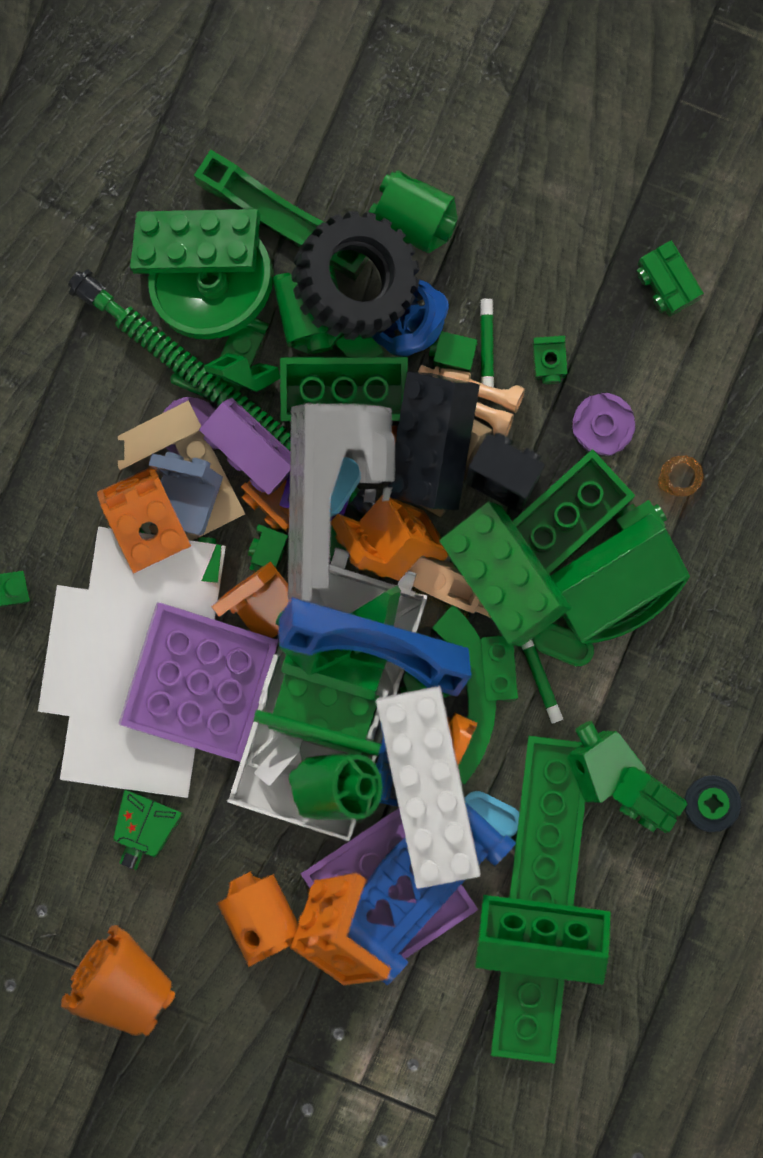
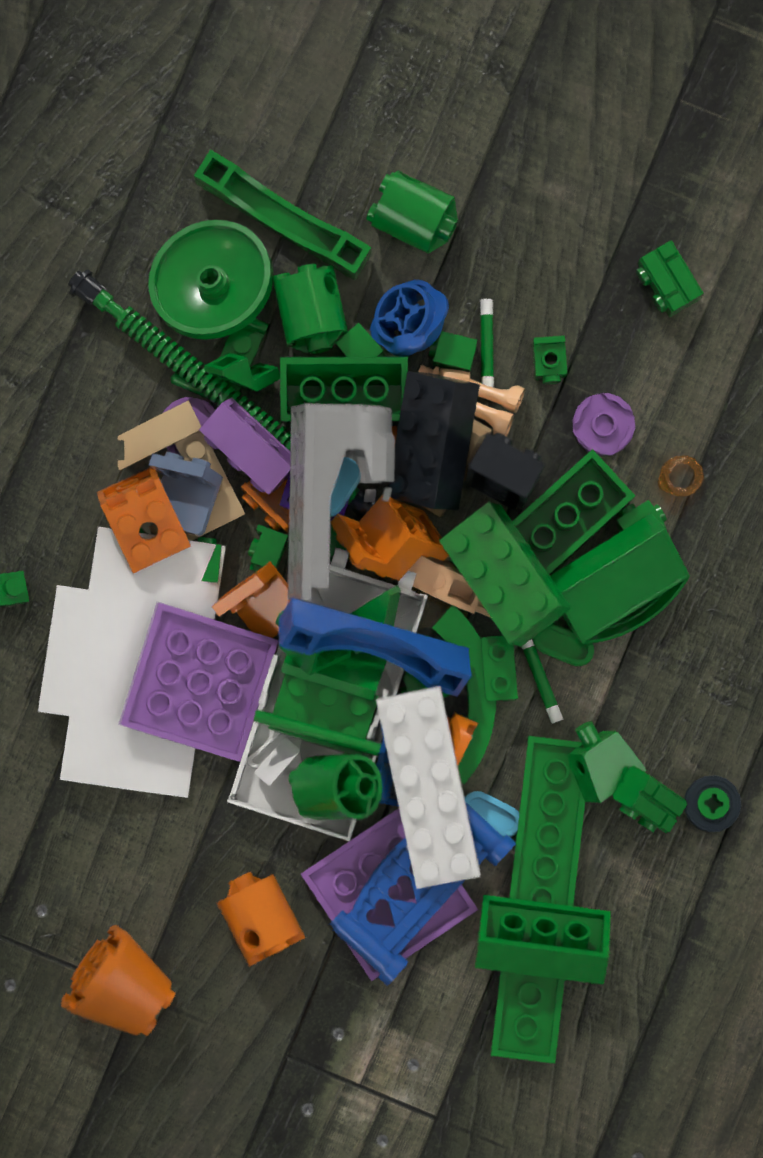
green torso [113,790,184,871] -> none
green plate [130,209,261,274] -> none
orange bracket [291,873,391,985] -> none
black tyre [292,211,420,340] -> none

